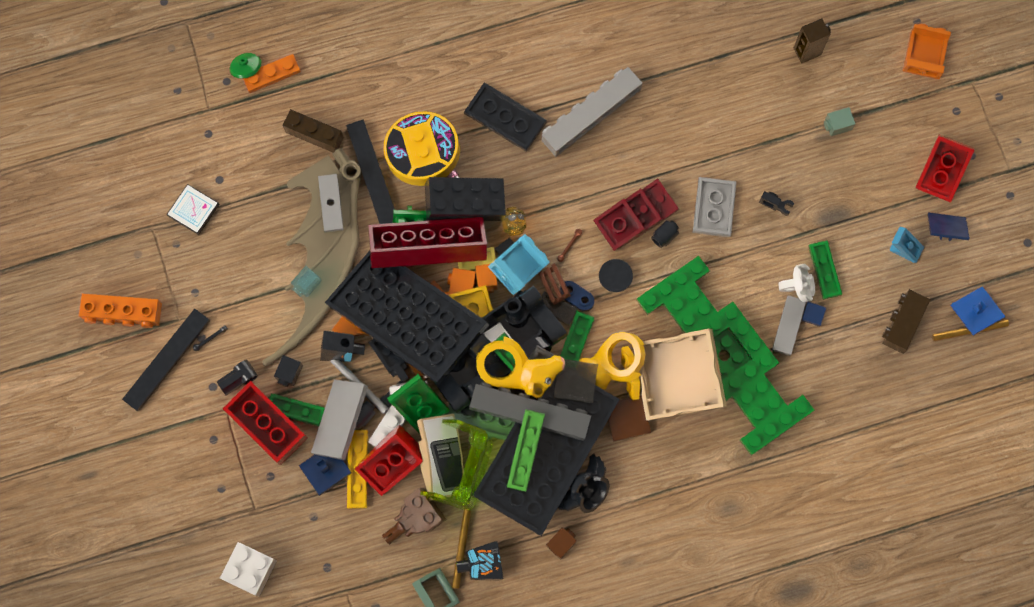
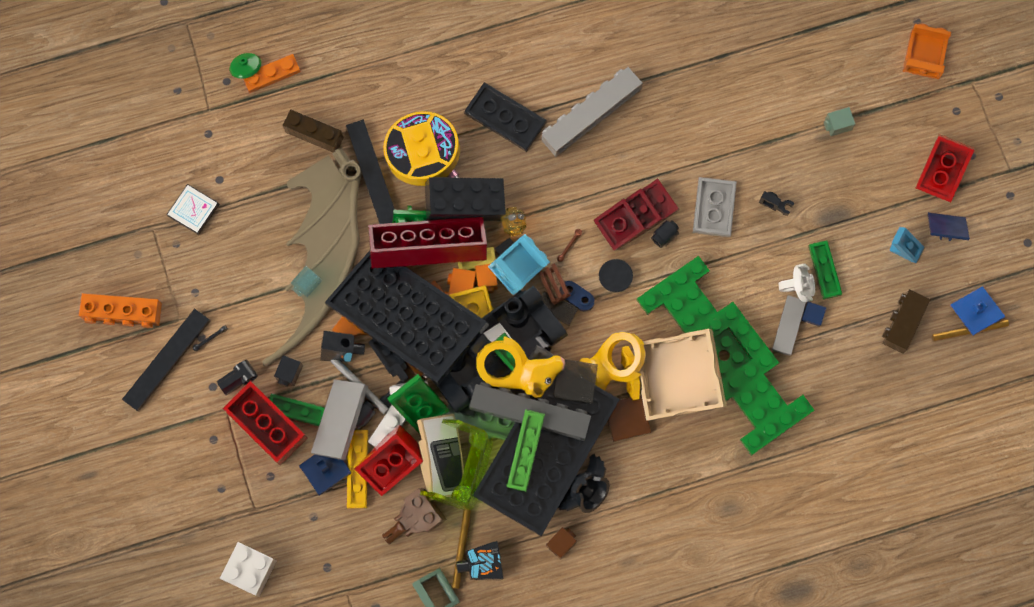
light grey tile [318,174,344,233] -> none
green tile [560,311,595,371] -> none
dark brown brick [793,18,831,64] -> none

